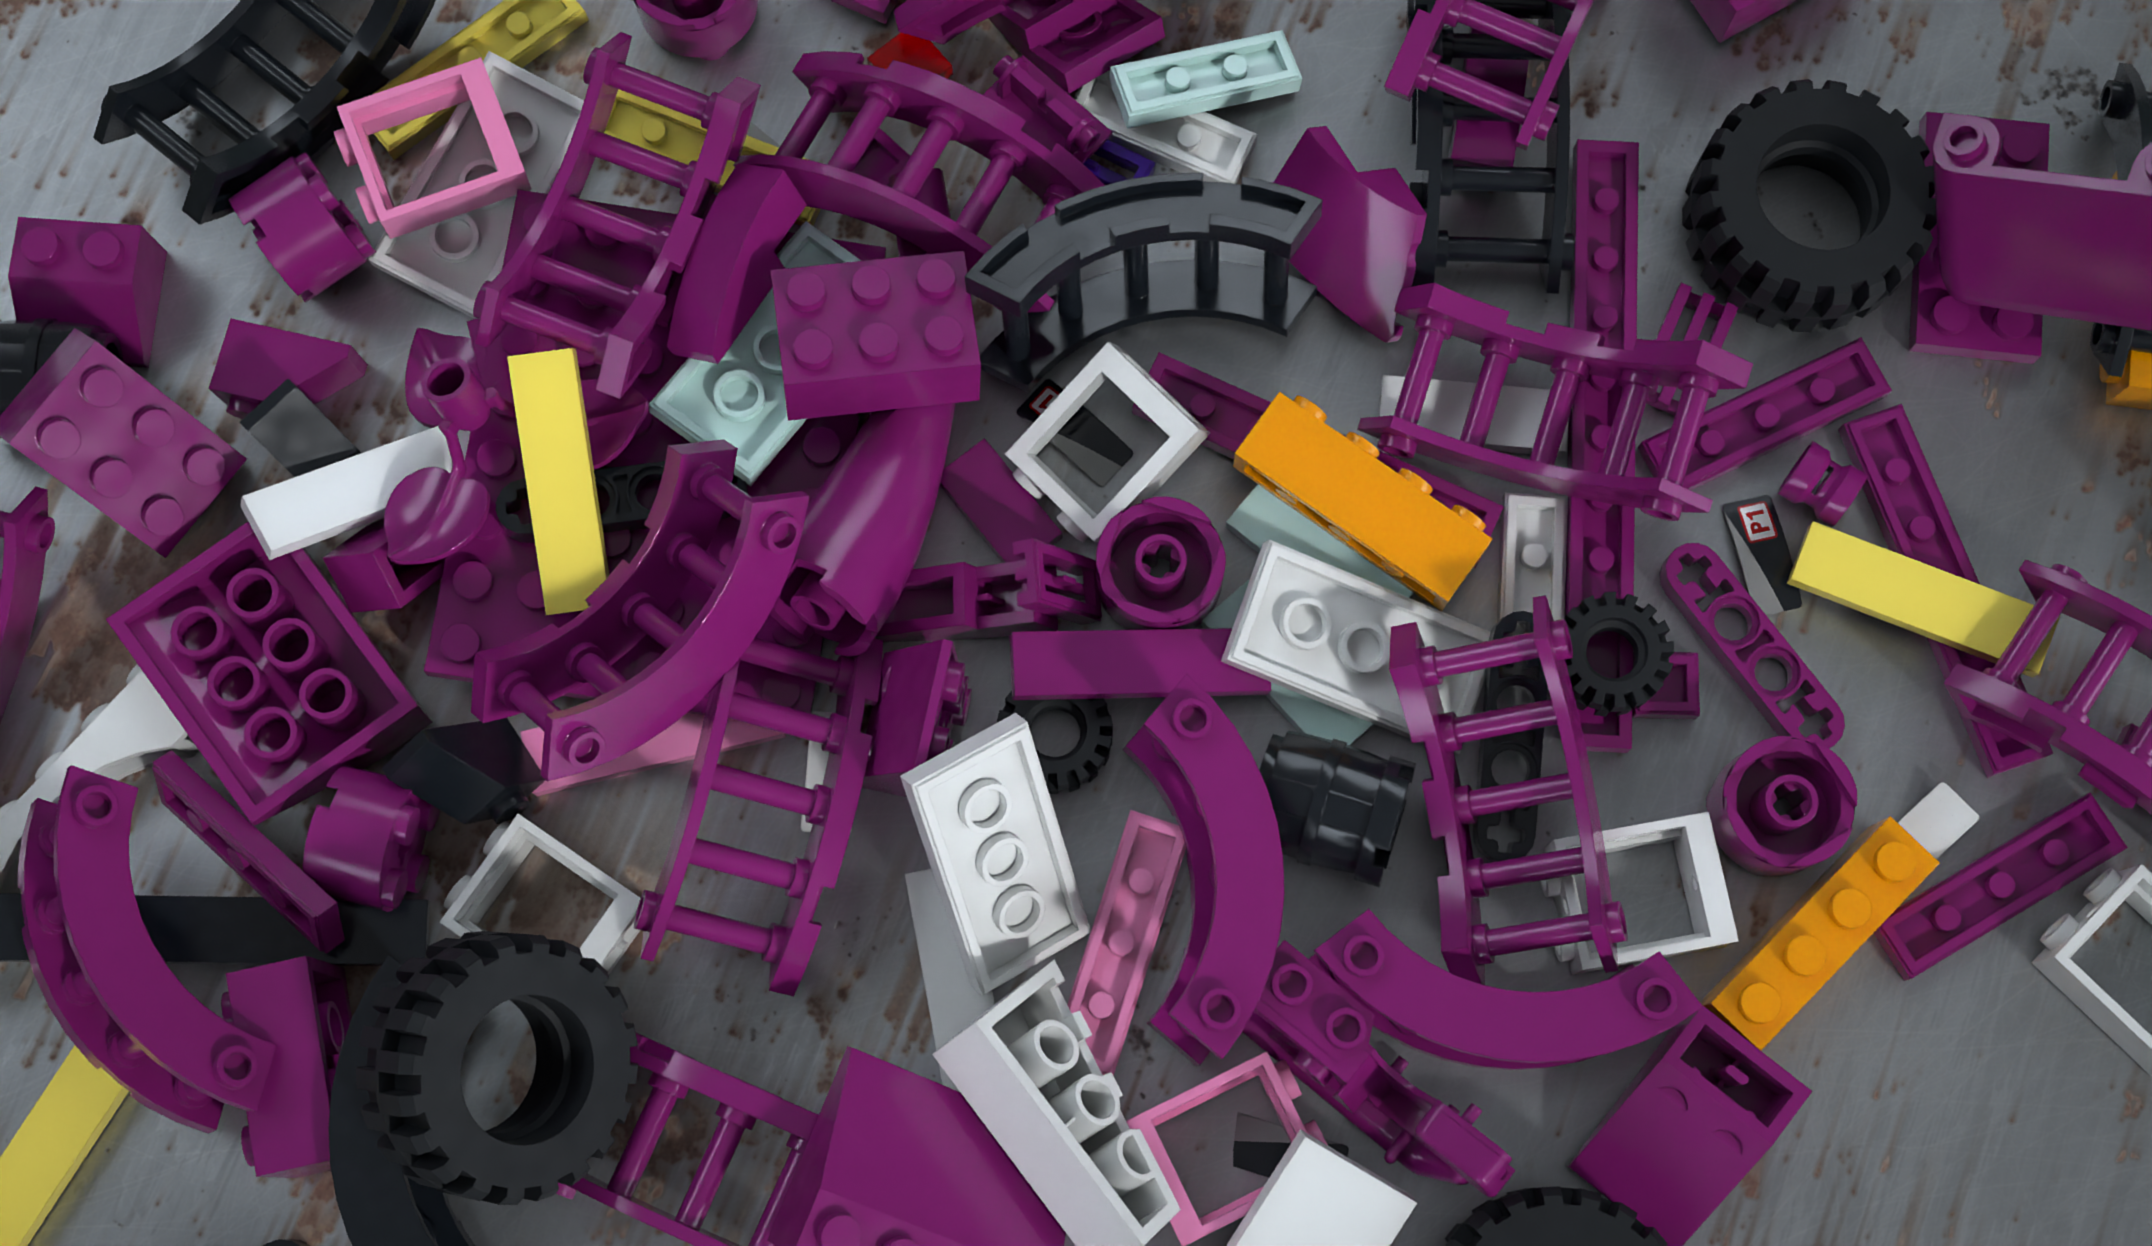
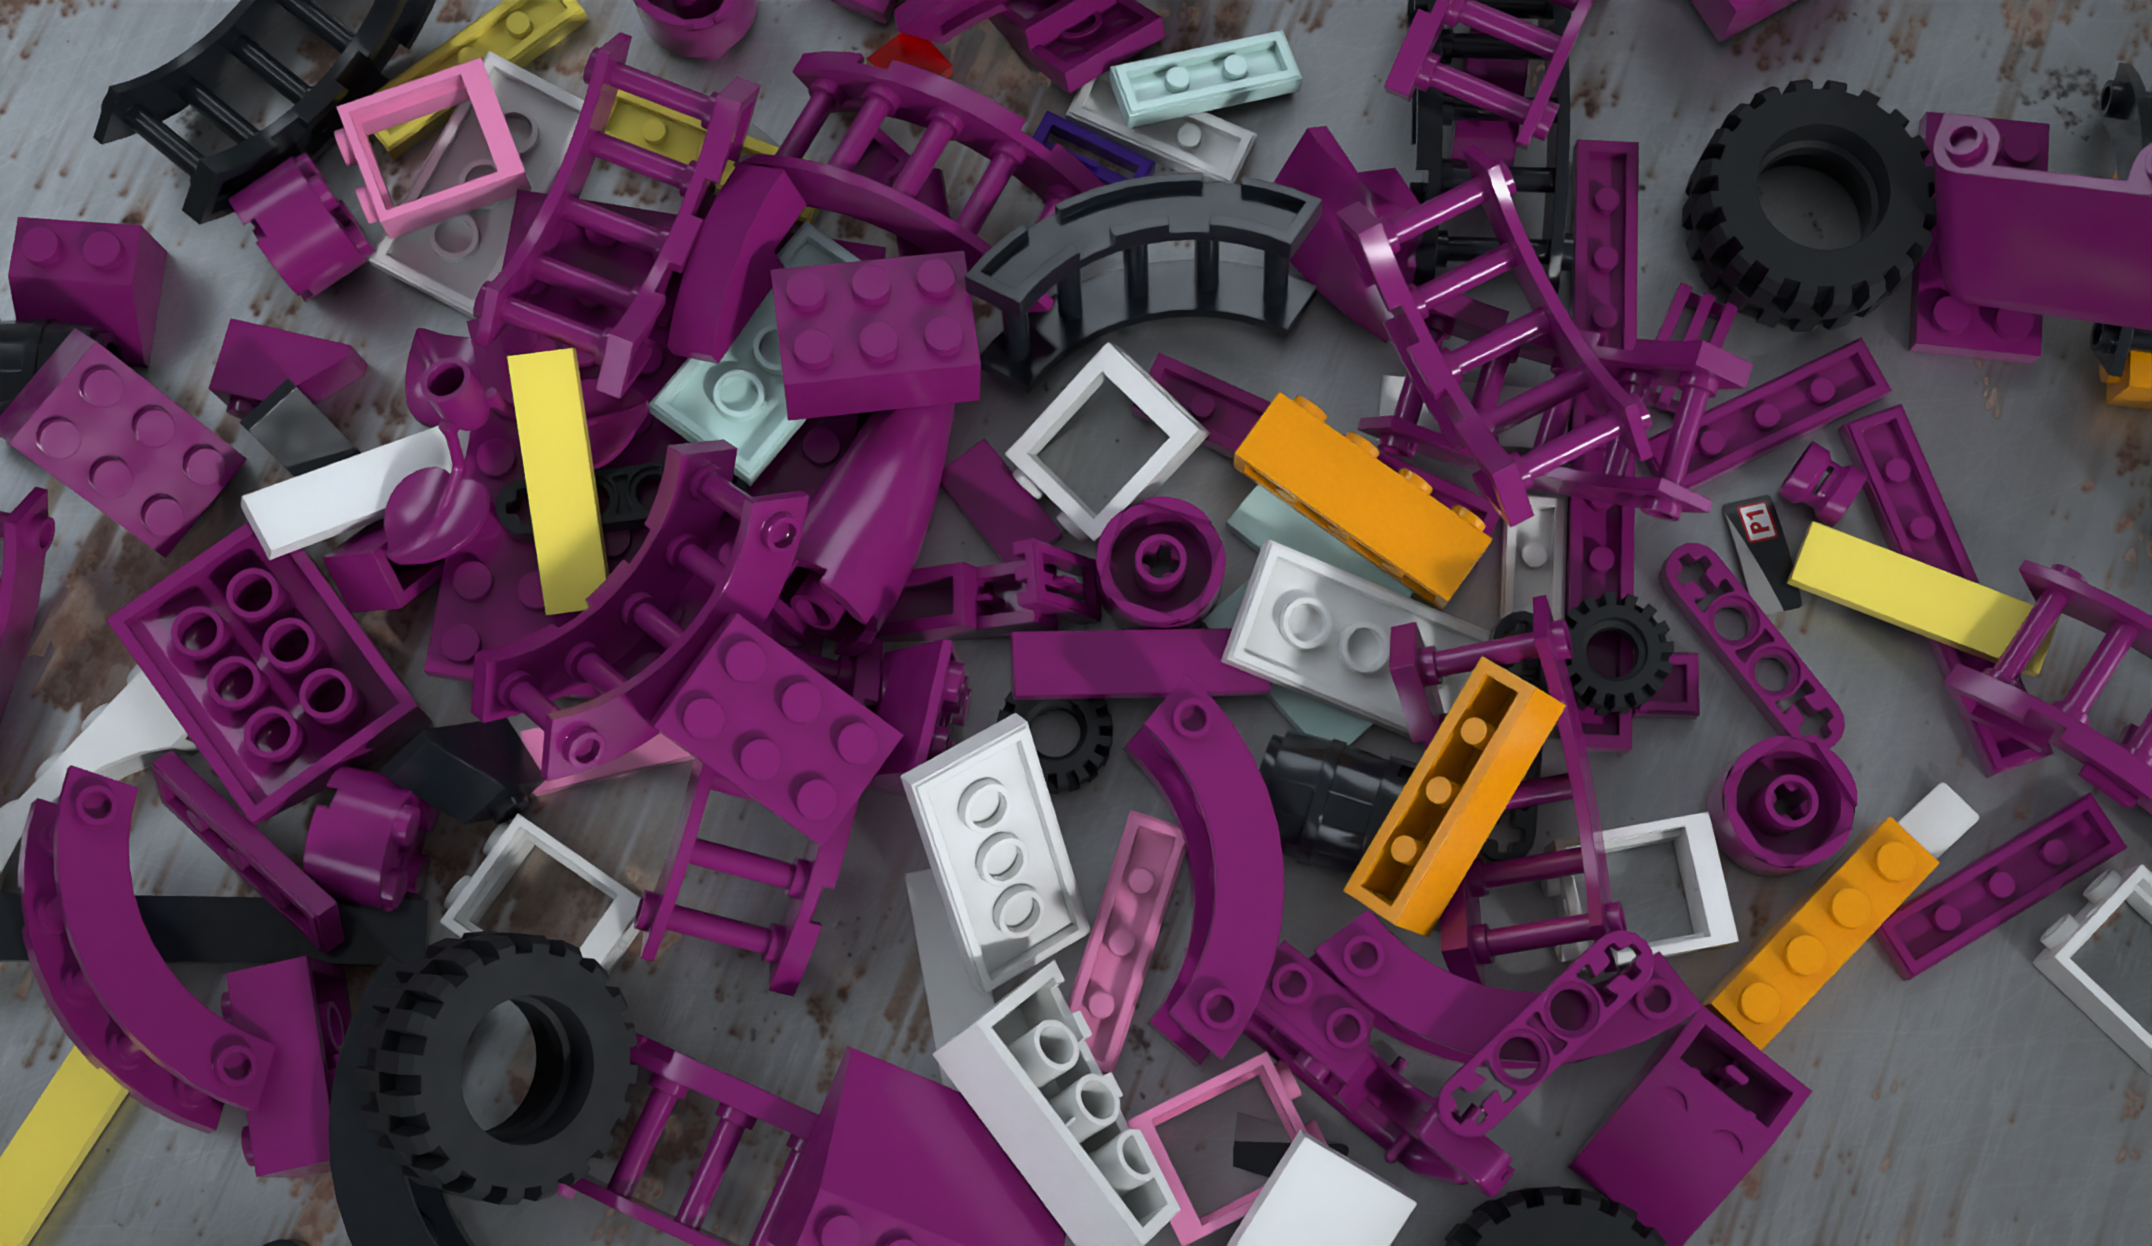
magenta hinge [983,55,1113,164] -> none
sticker [1016,379,1133,487] -> none
none -> magenta brick [648,613,904,847]
none -> magenta fence [1335,144,1653,527]
none -> light orange brick [1343,656,1566,937]
none -> magenta beam [1435,930,1654,1138]

